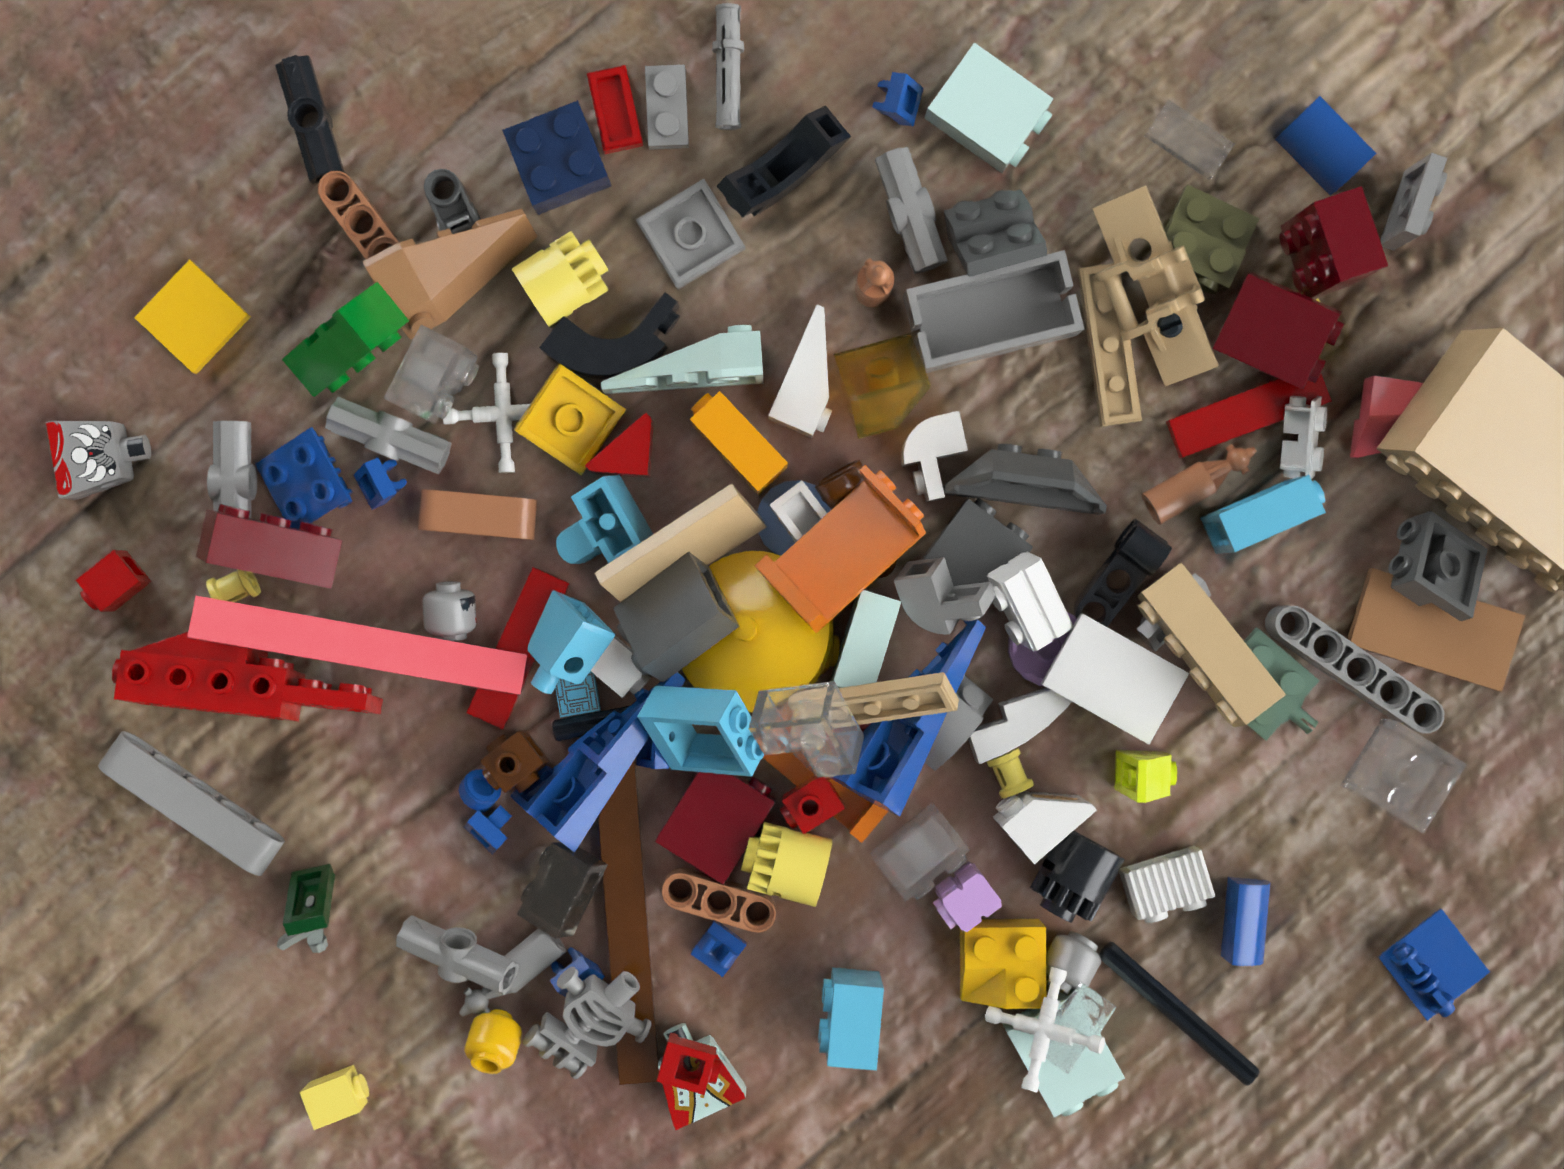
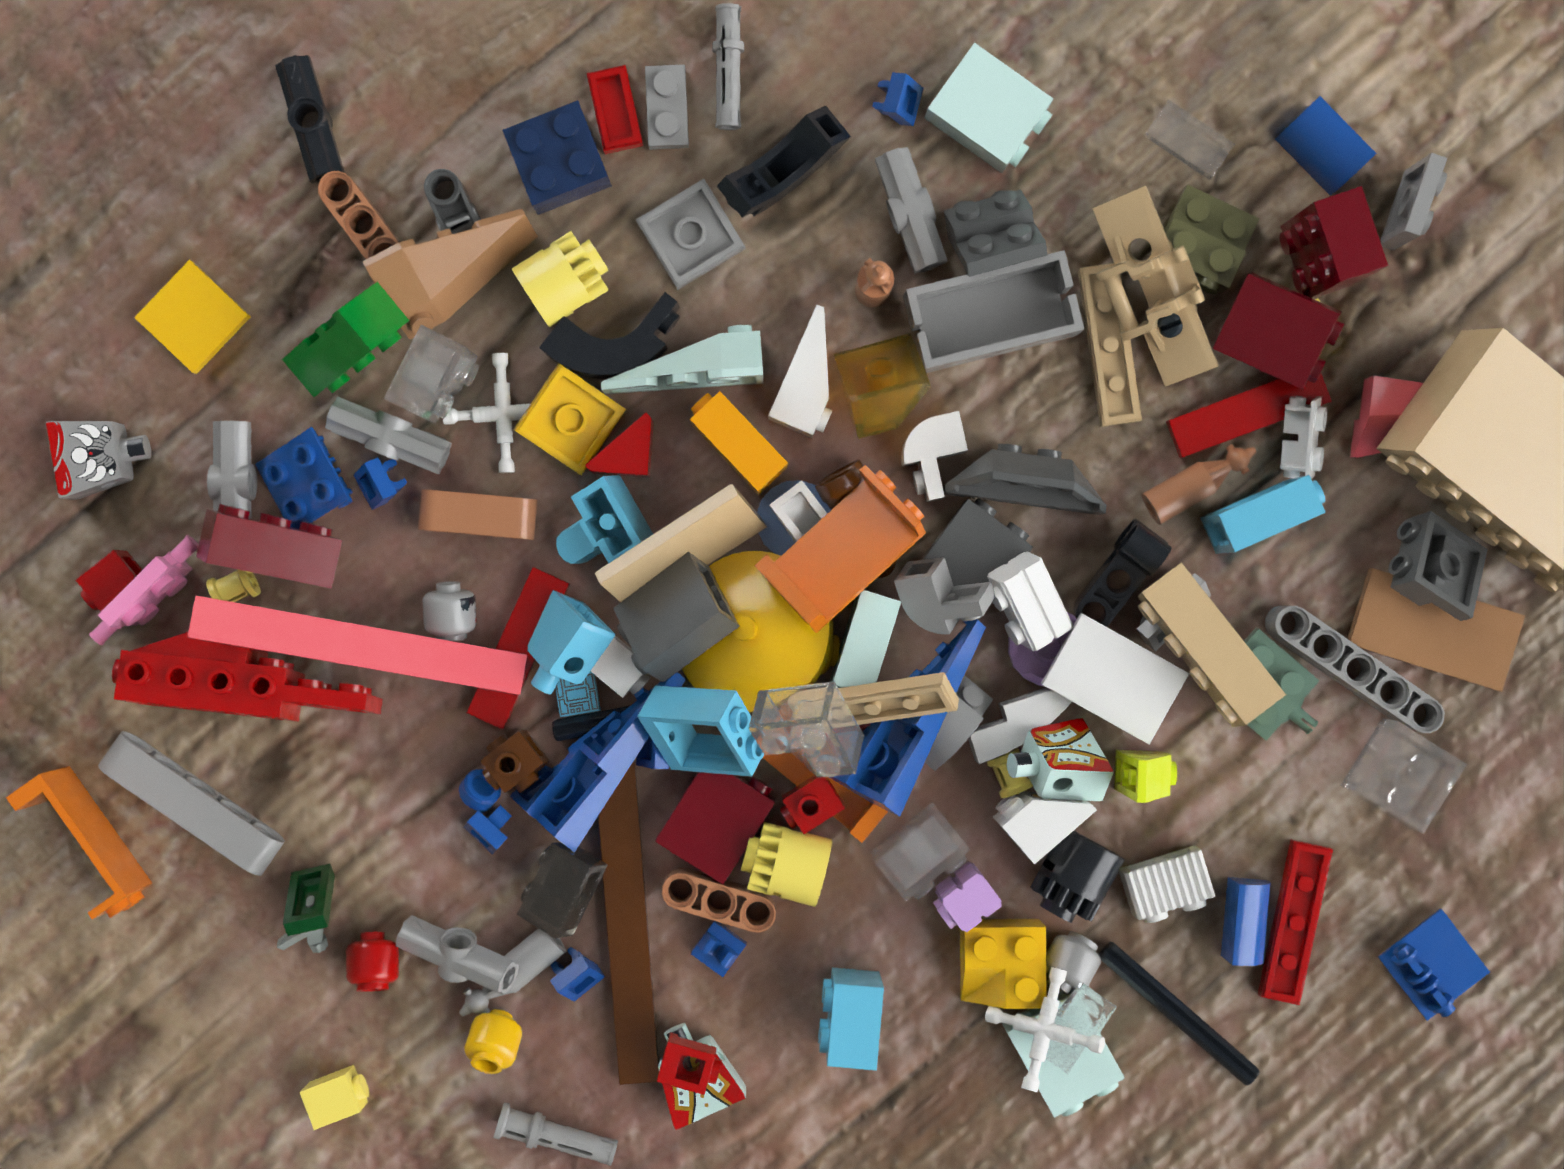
light grey piece [523,967,651,1079] -> none
none -> orange panel [6,766,152,920]
none -> bright pink plate [89,535,199,645]
none -> red head [346,932,399,992]
none -> light grey pin [493,1102,618,1166]
none -> light aqua torso [1007,718,1114,801]
none -> red tile [1258,839,1333,1005]

